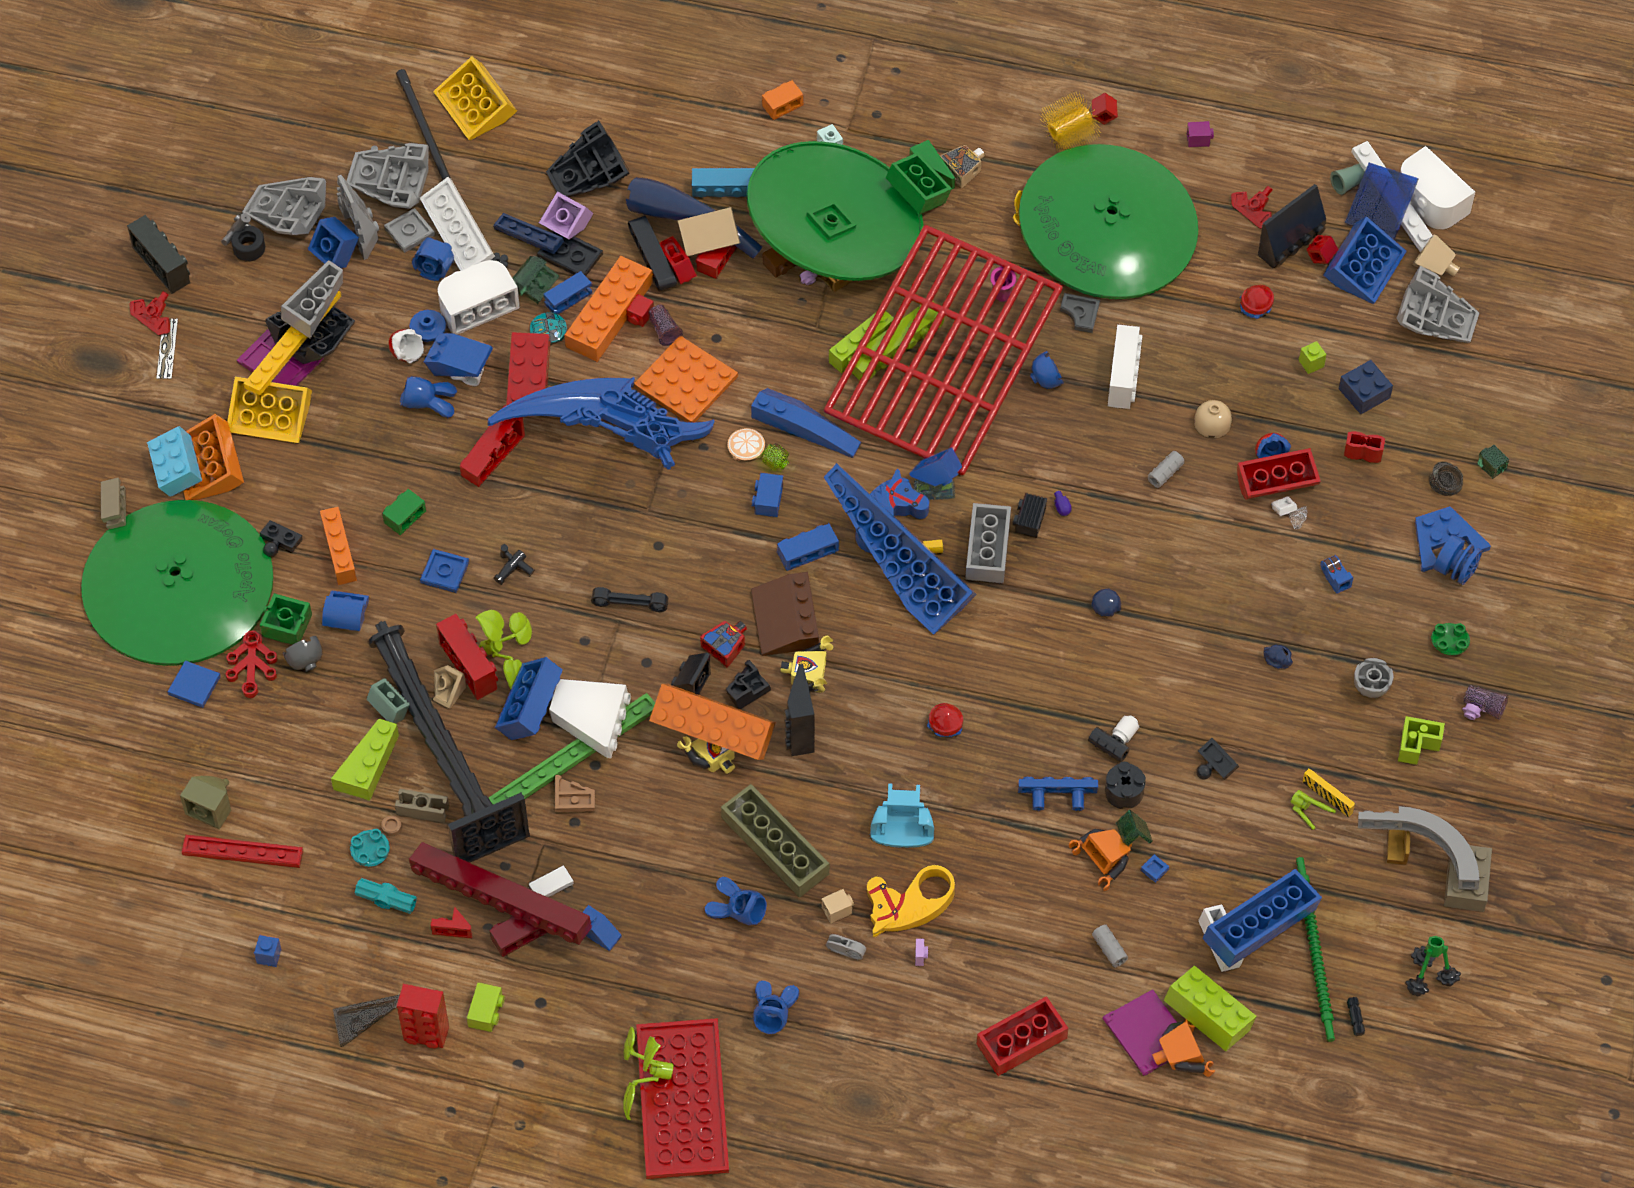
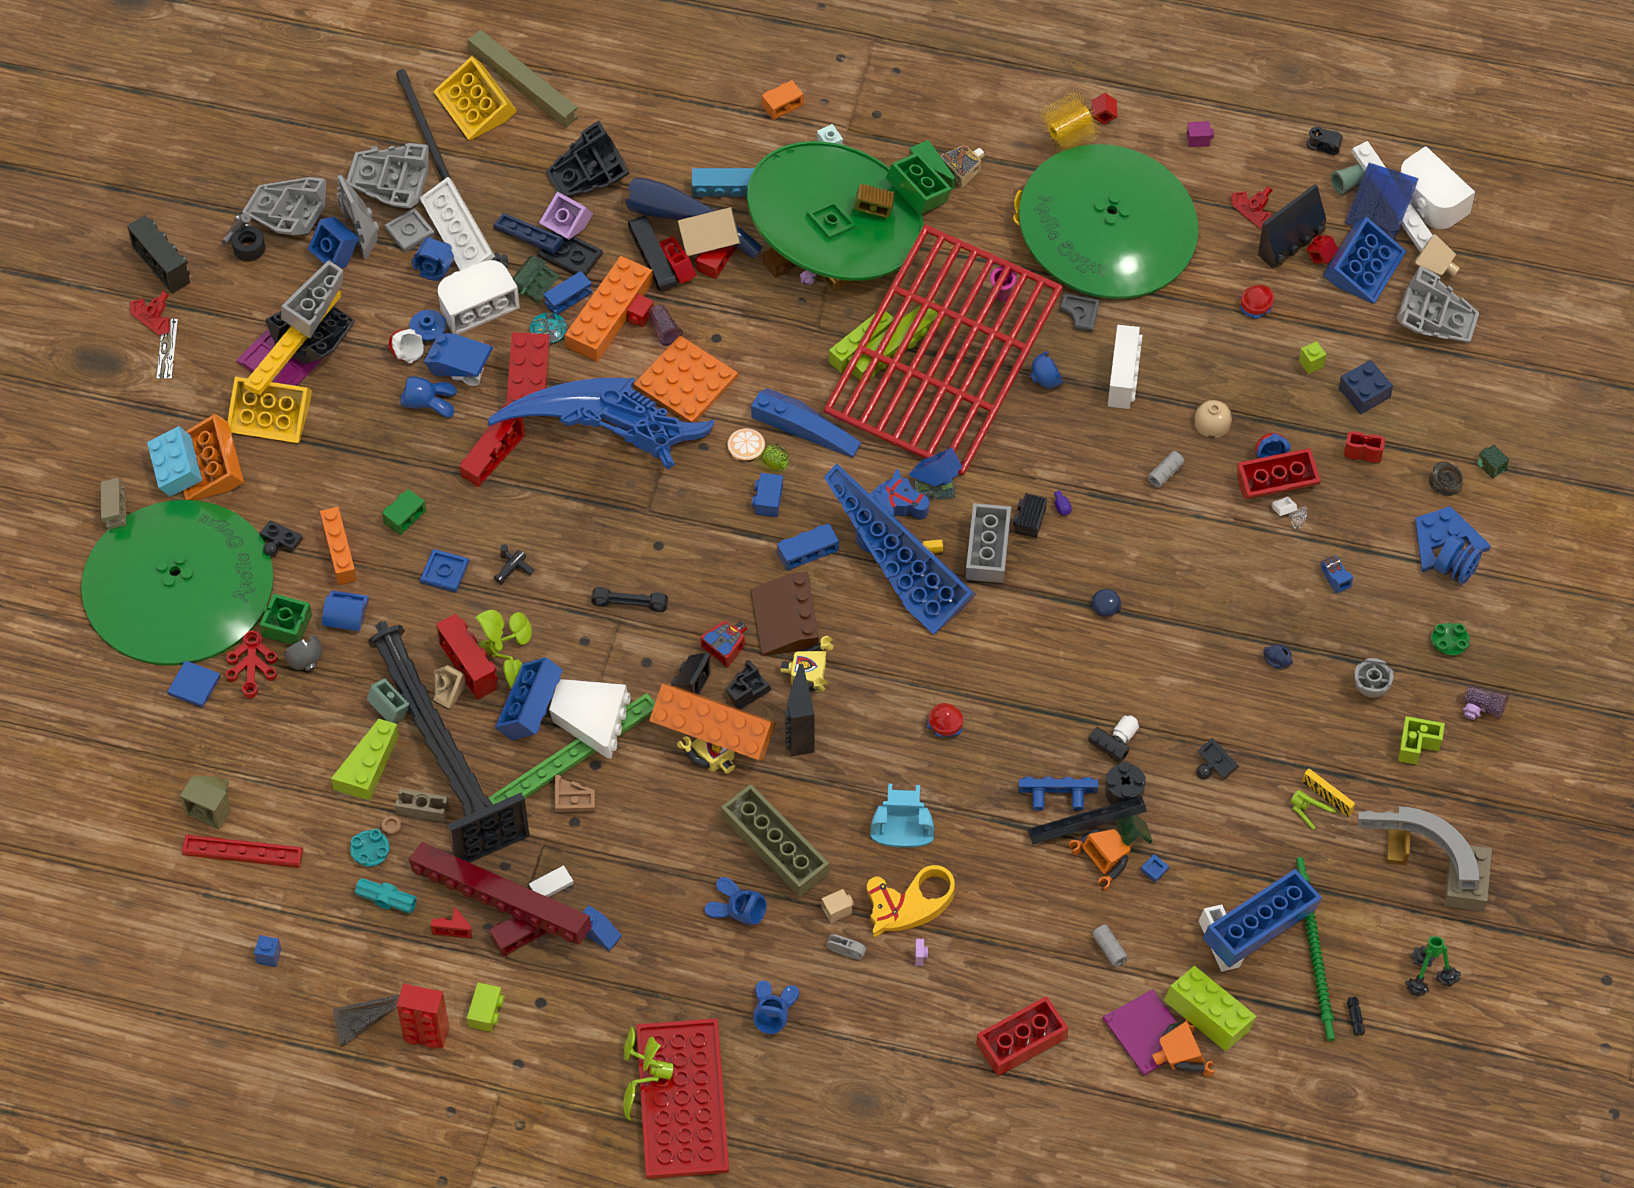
none -> olive tile [467,30,578,128]
none -> pearl gold brick [854,183,895,218]
none -> black tile [1027,796,1147,845]
none -> black piece [1307,127,1343,155]

